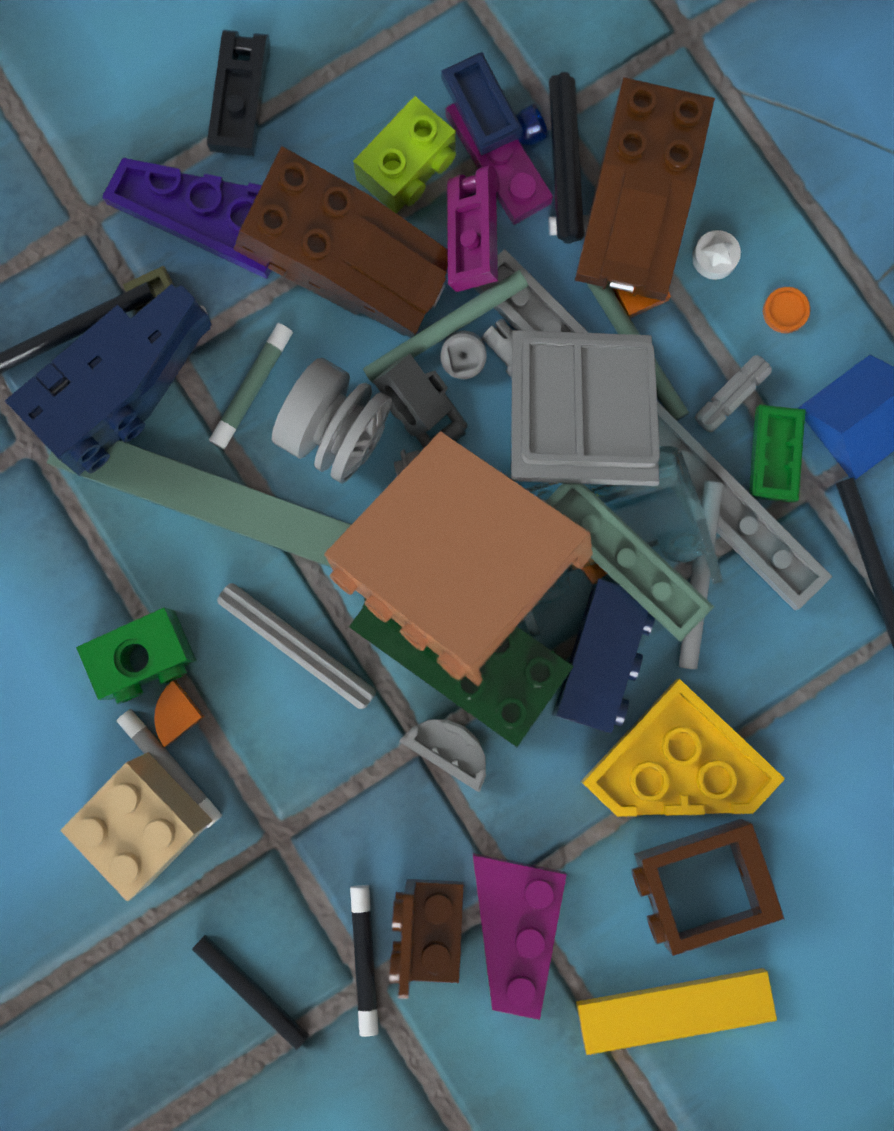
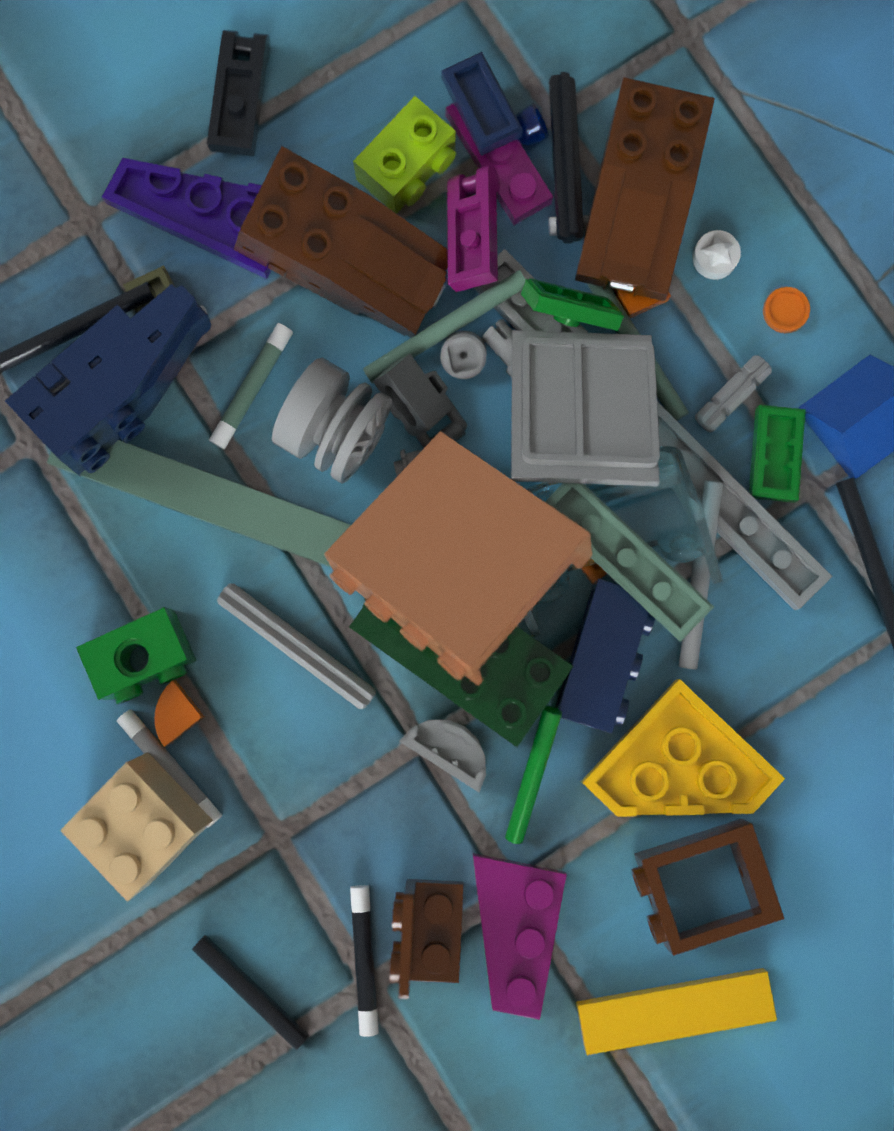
none -> green bar [505,706,562,844]
none -> green plate [521,278,624,331]

